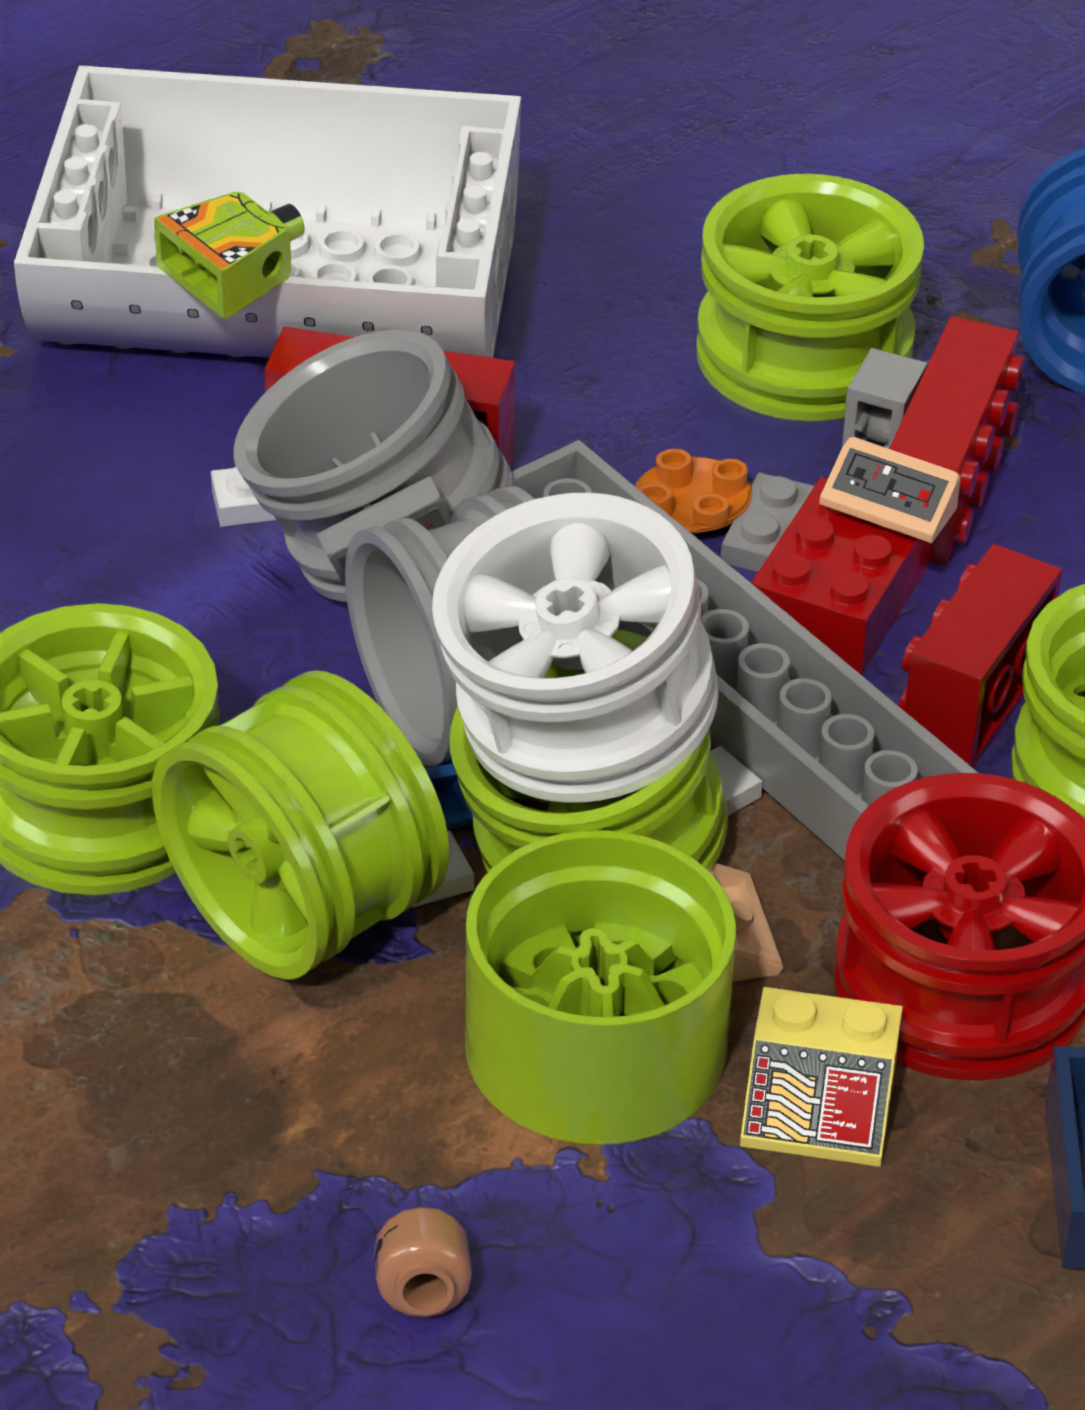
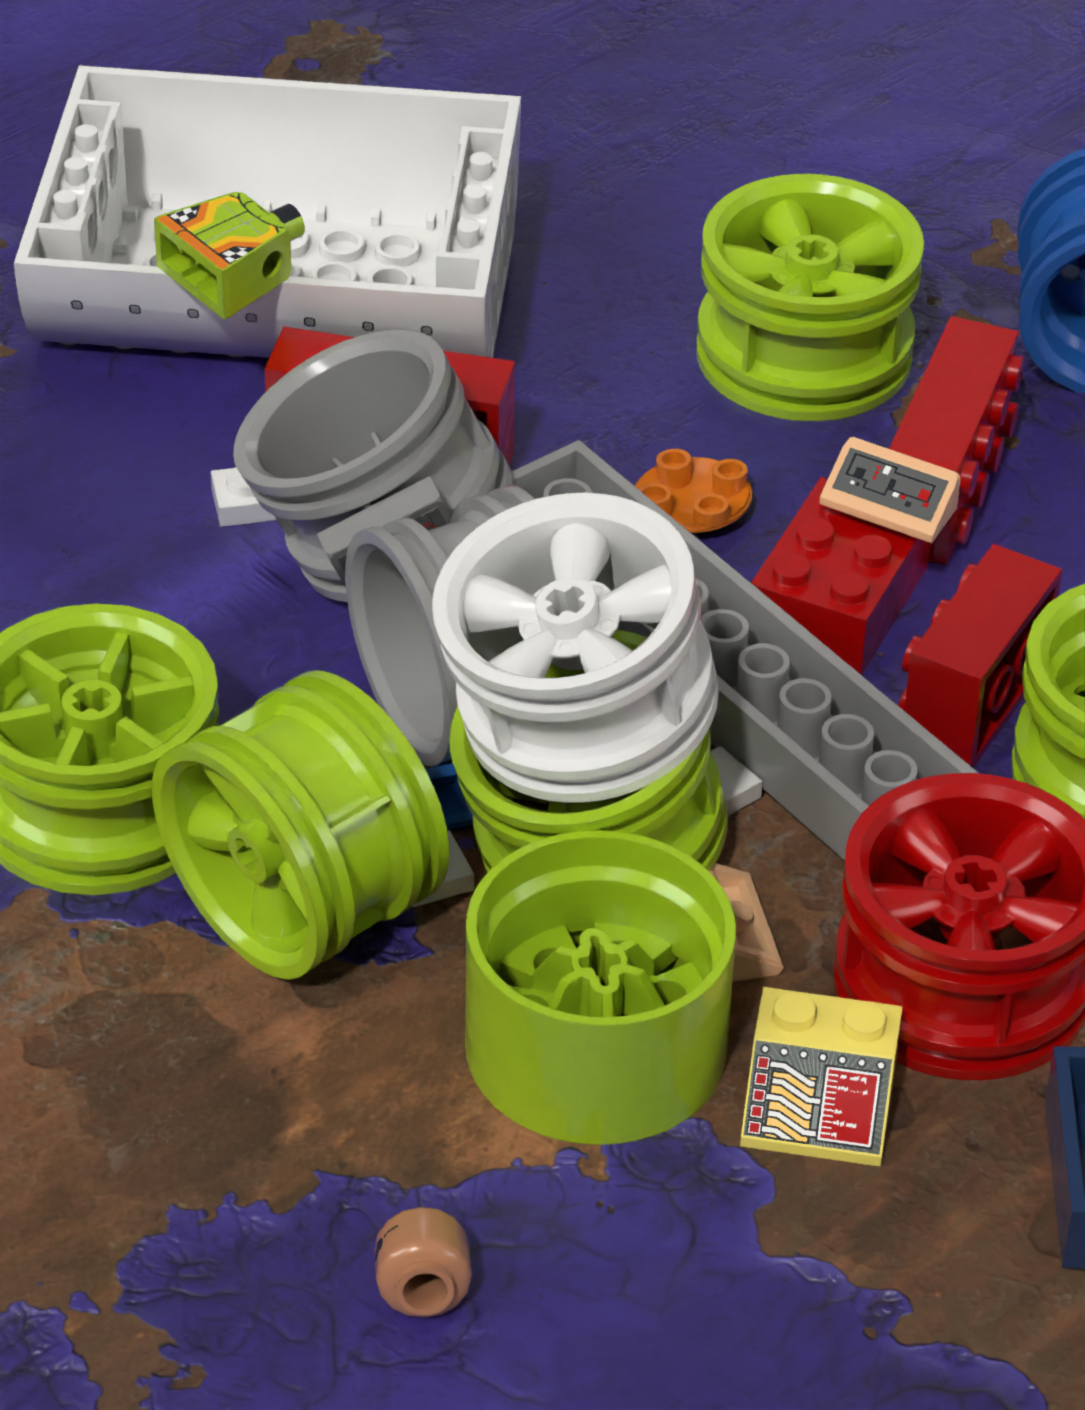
light grey plate [721,472,814,572] -> none
light grey brick [842,348,928,449] -> none

